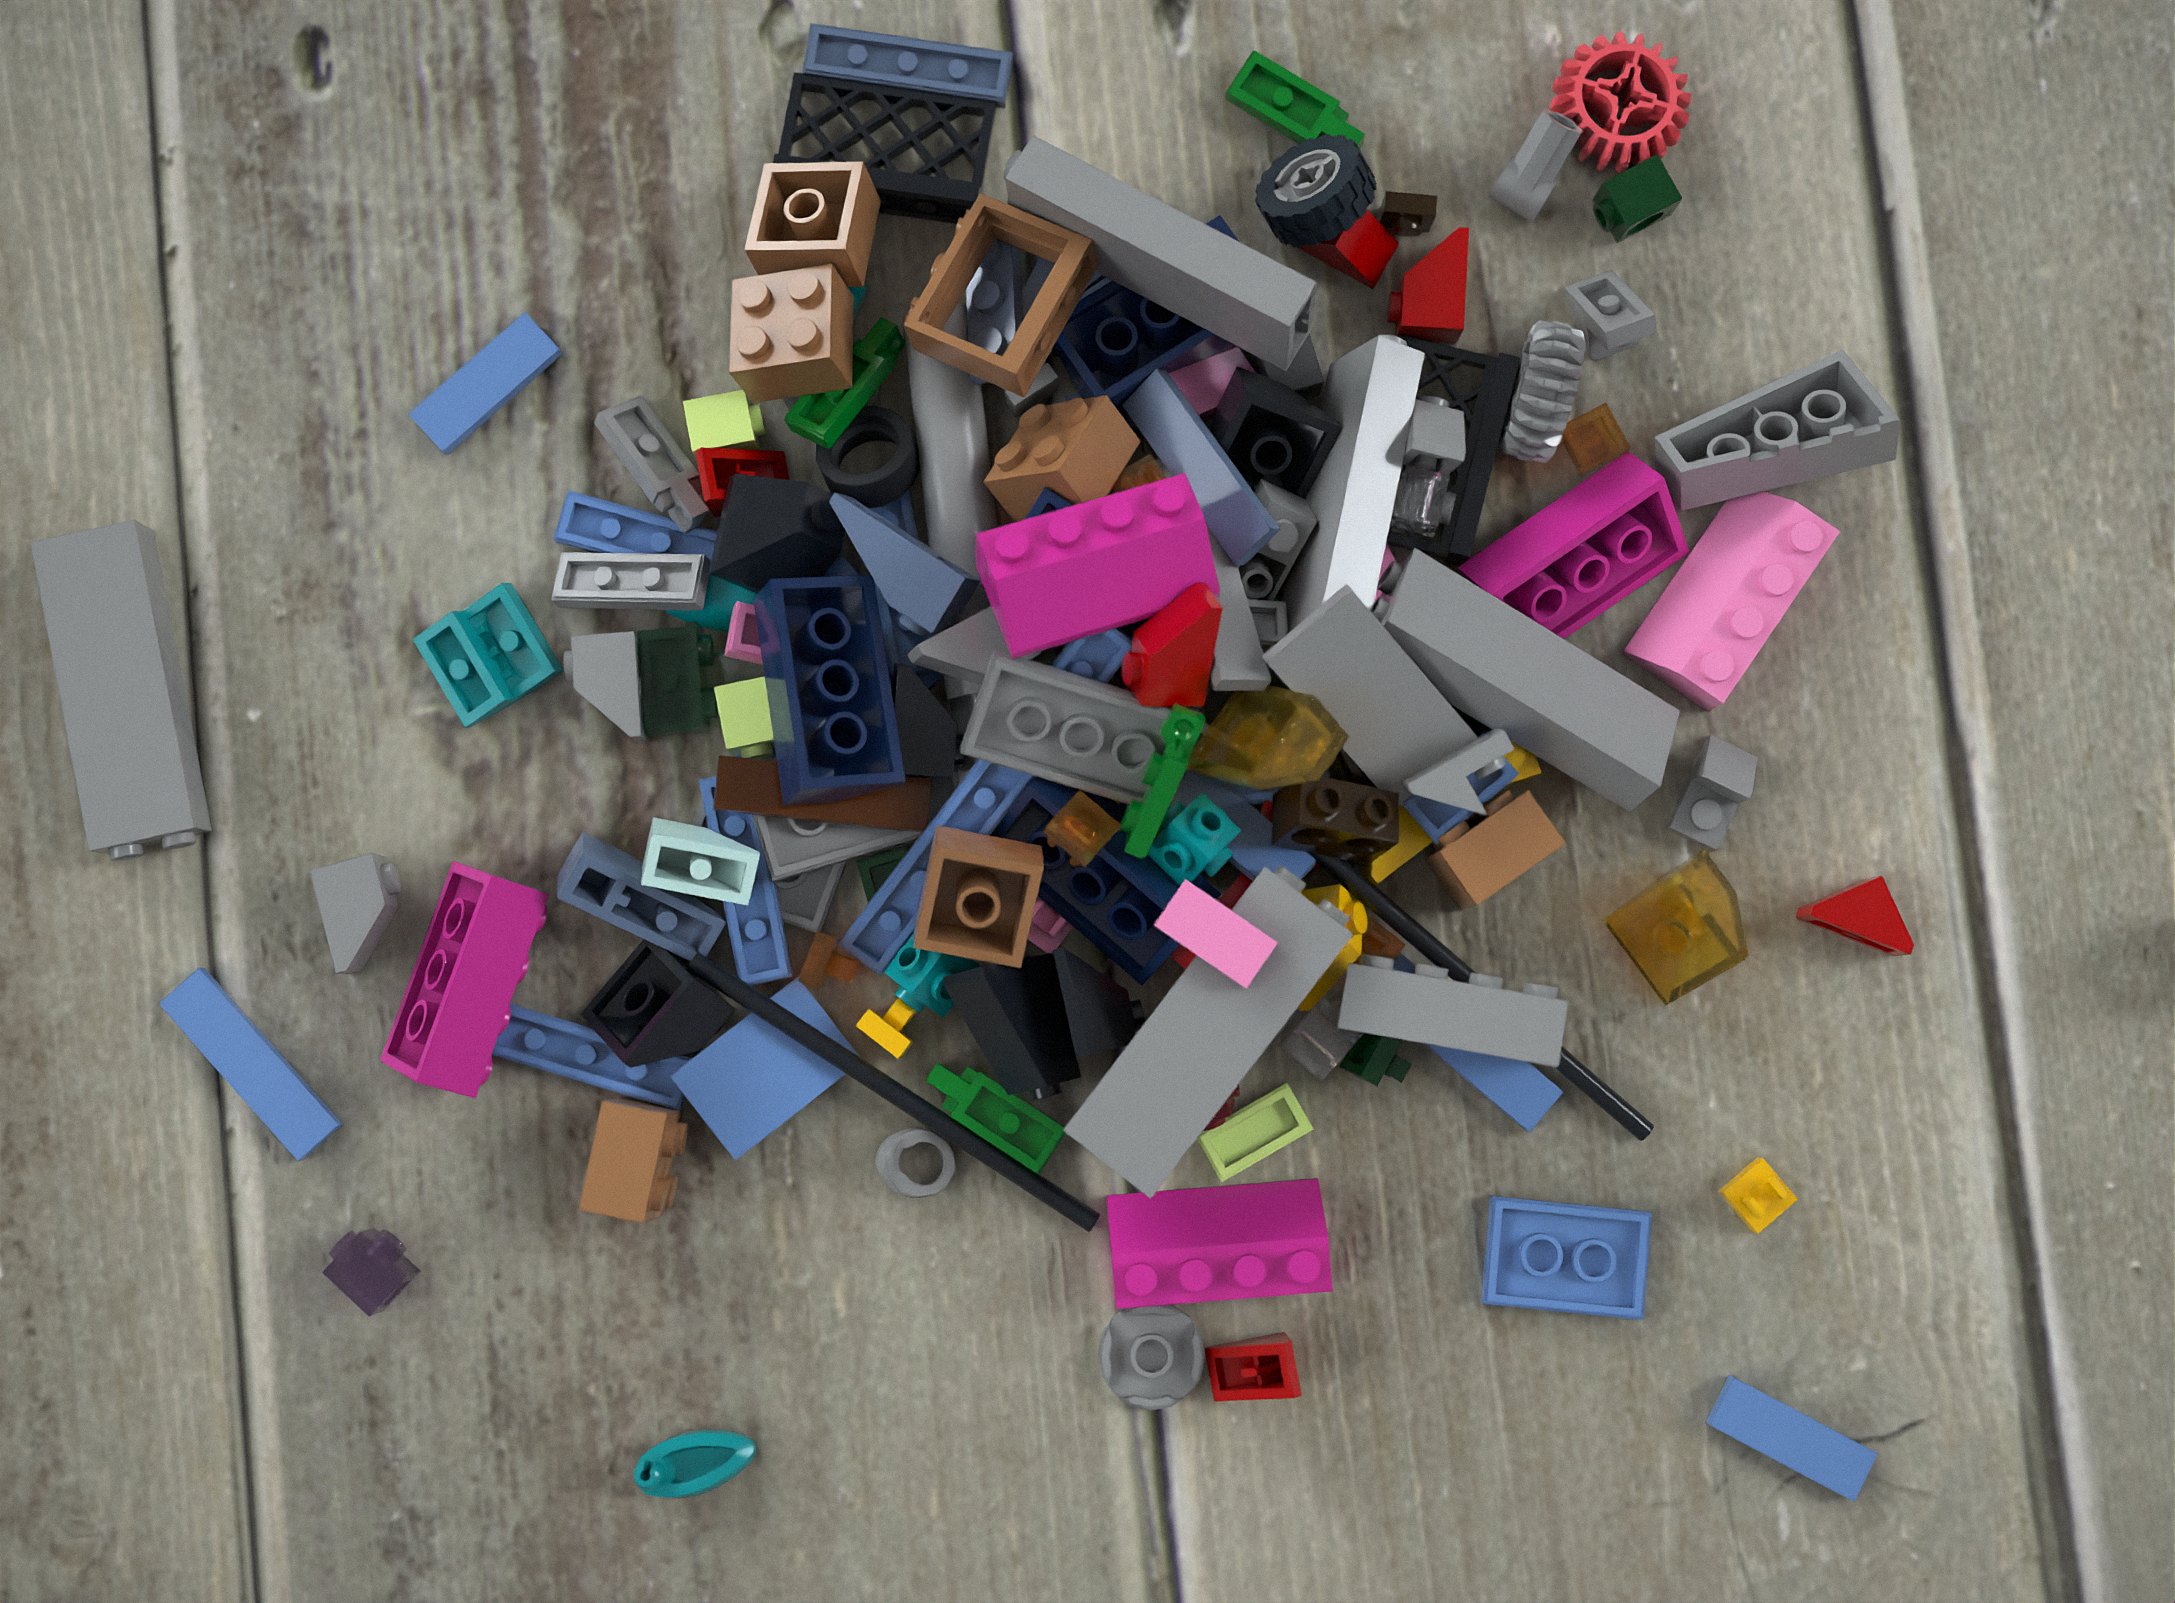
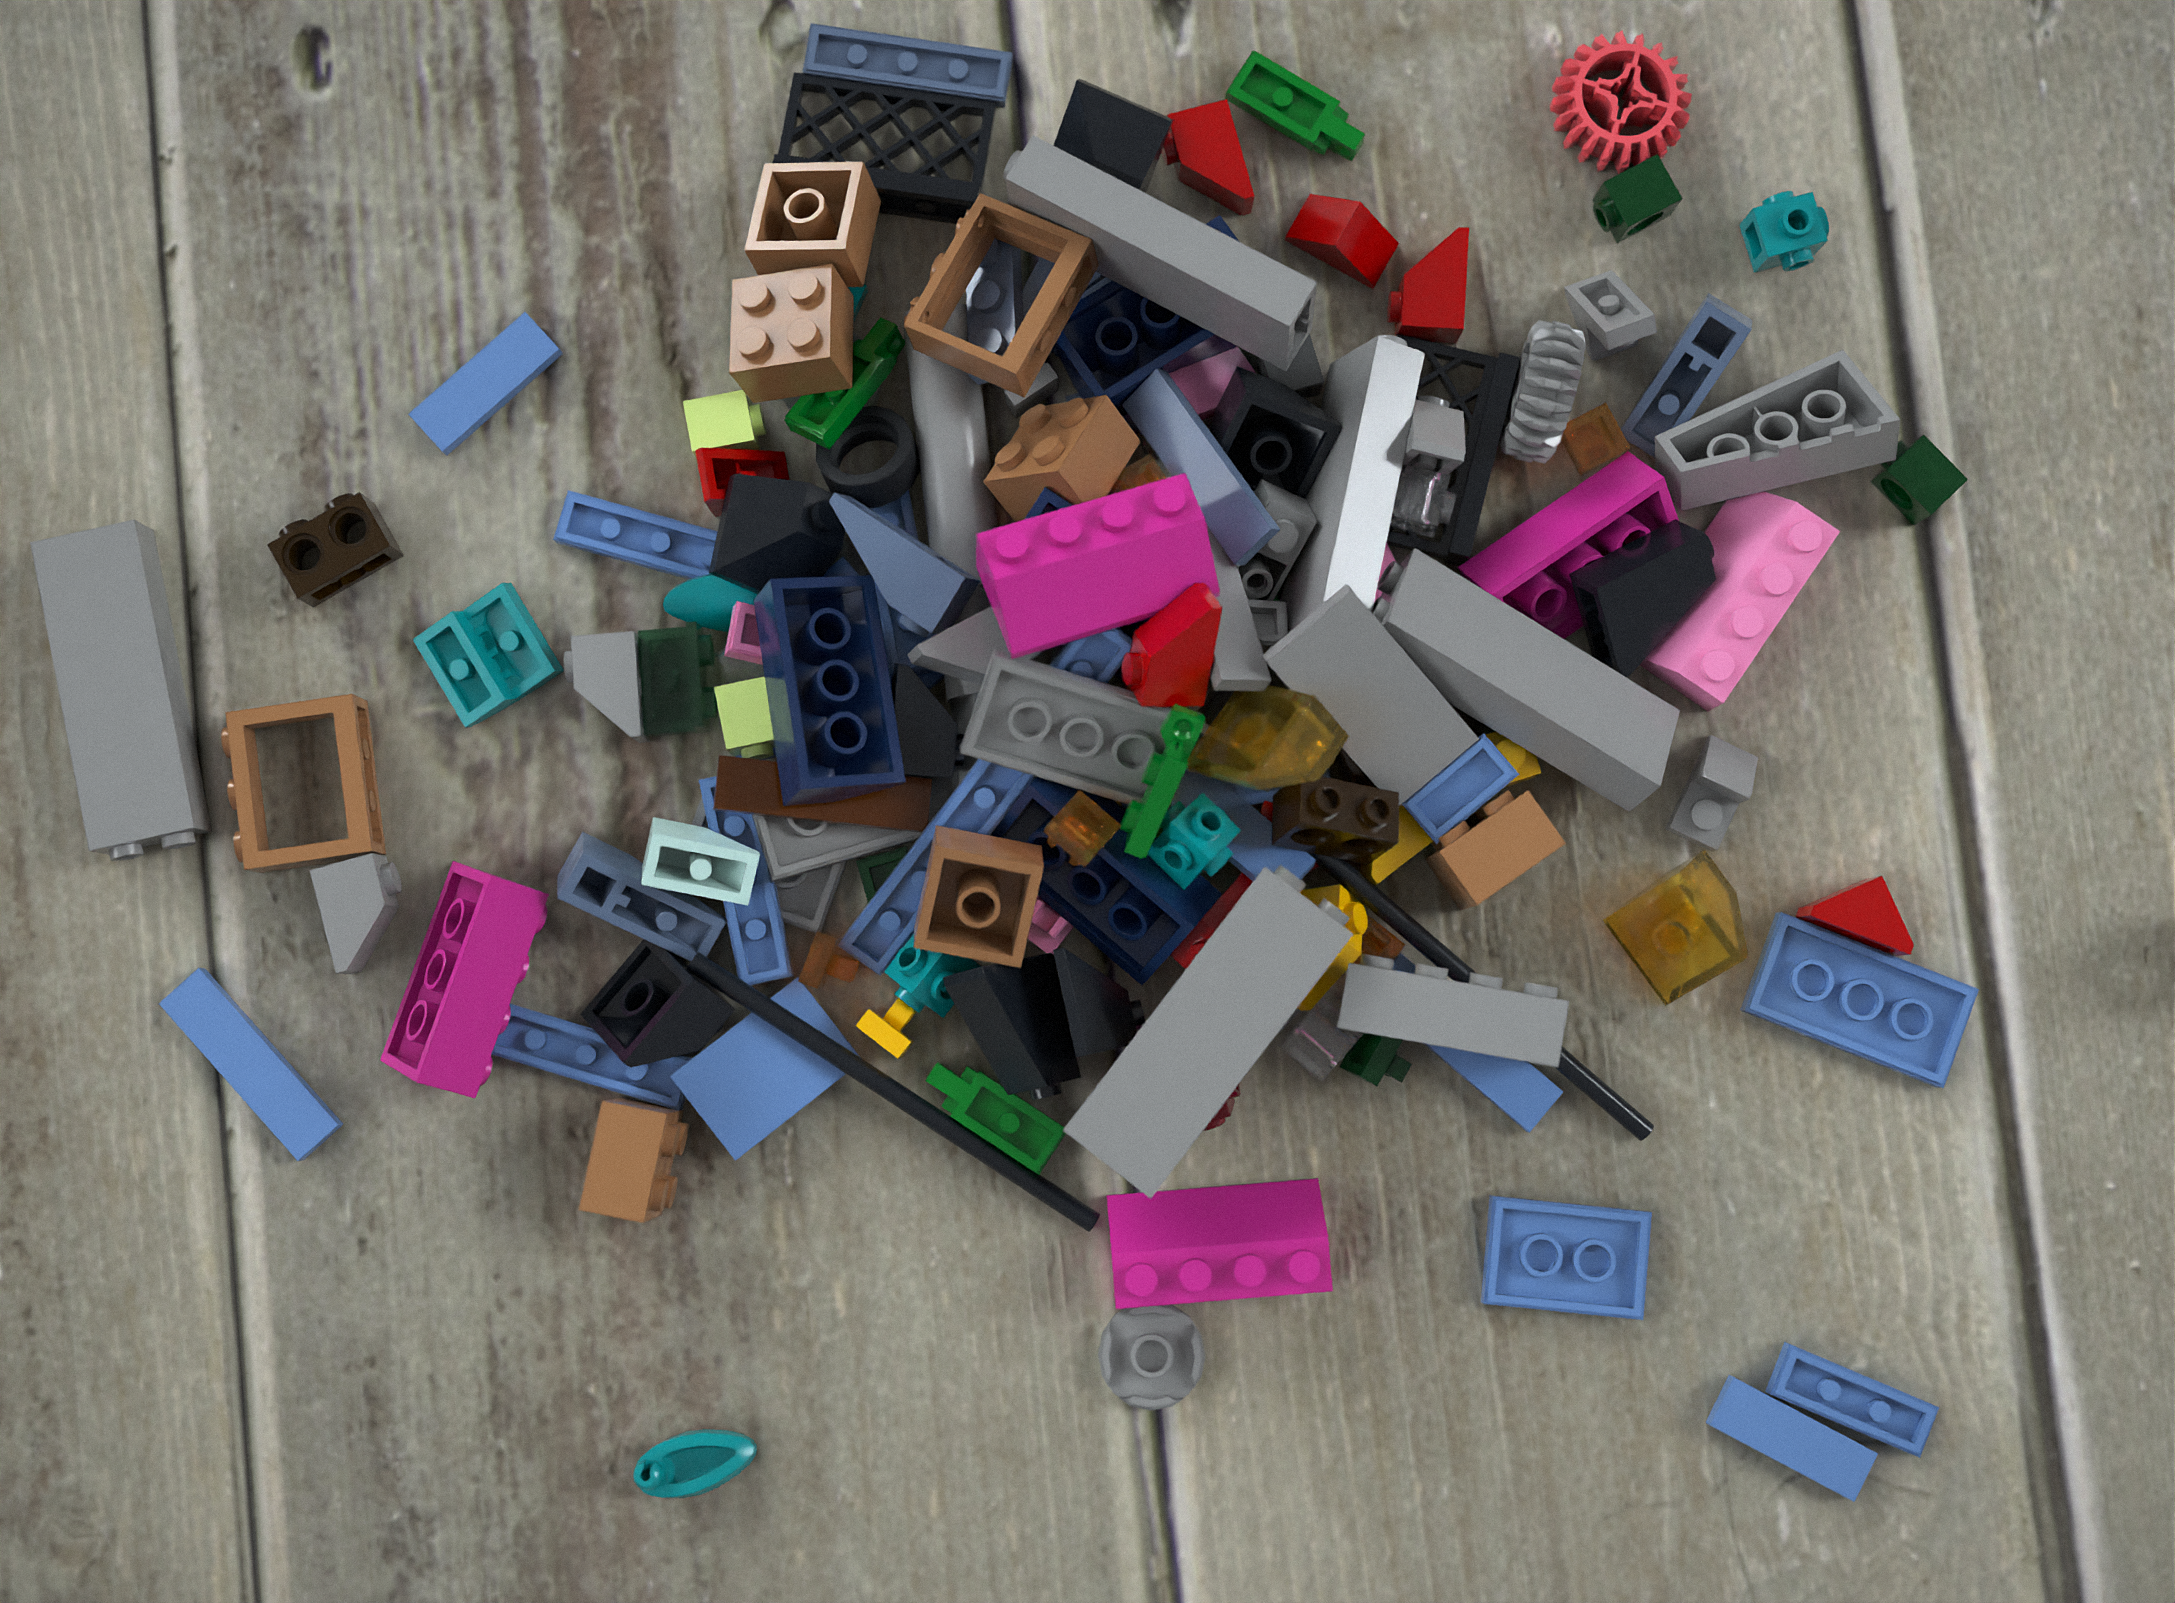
clear purple brick [322,1228,420,1317] -> none
light grey tile [551,552,711,610] -> none
light grey hinge [594,396,709,534] -> none
light grey piece [875,1128,955,1198] -> none
bright pink tile [1154,879,1278,989] -> none
yellowish green tile [1197,1083,1314,1182] -> none
red slope [1204,1332,1302,1402] -> none
black wheel [1255,134,1377,248] -> none
dark brown plate [1379,191,1438,237] -> none
light grey slope [1402,728,1514,815] -> none
light grey piece [1489,108,1583,223] -> none
yellow tile [1718,1157,1798,1234] -> none
none -> medium nougat window [221,694,386,873]
none -> dark brown brick [267,492,404,608]
none -> black slope [1053,78,1174,193]
none -> red slope [1162,99,1255,216]
none -> black slope [1569,519,1716,677]
none -> sand blue slope [1617,293,1752,458]
none -> teal brick [1739,191,1829,273]
none -> medium blue tile [1740,912,1979,1088]
none -> medium blue tile [1765,1342,1939,1458]
none -> dark green brick [1870,435,1968,525]

